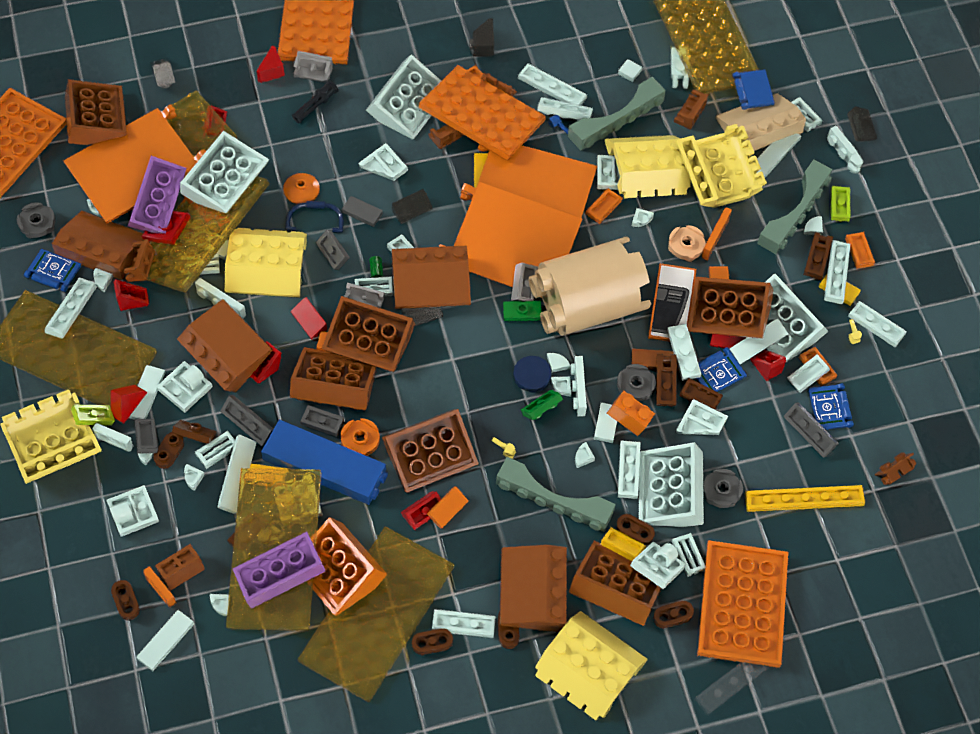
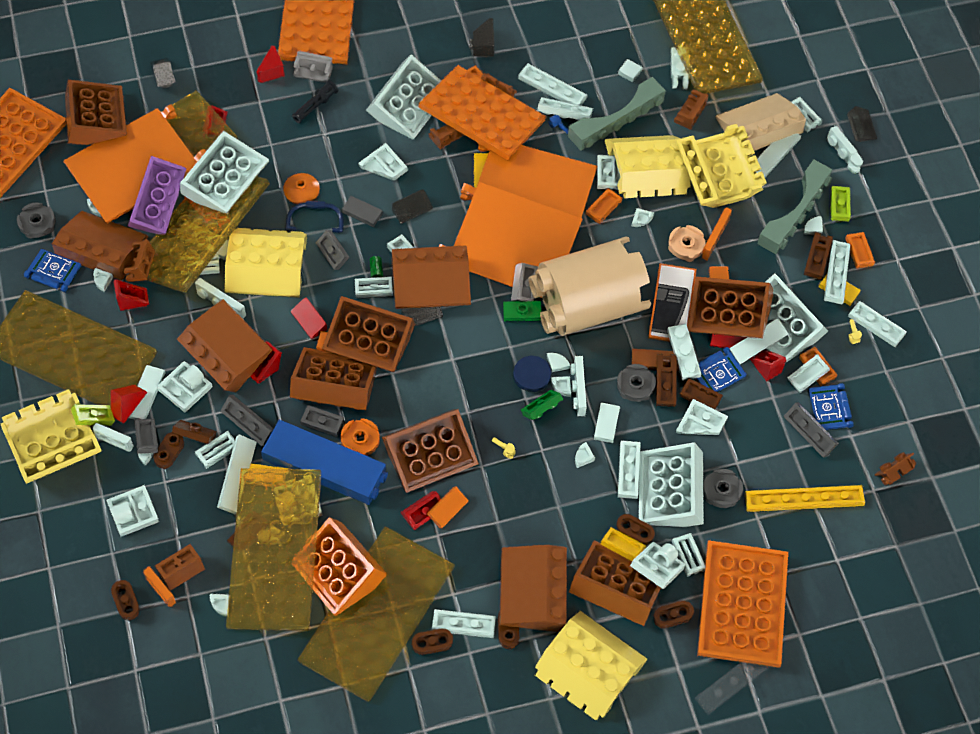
light aqua tile [45,278,97,339] -> none
light aqua tile [136,610,194,671] -> none
red tile [141,211,191,245] -> none
light aqua tile [184,464,205,491] -> none
medium lavender slope [233,532,326,608] -> none
light grey hinge [344,283,385,308] -> none
sand green arch [496,457,616,532] -> none
orange brick [606,391,655,436] -> none
blue piece [733,70,775,110] -> none

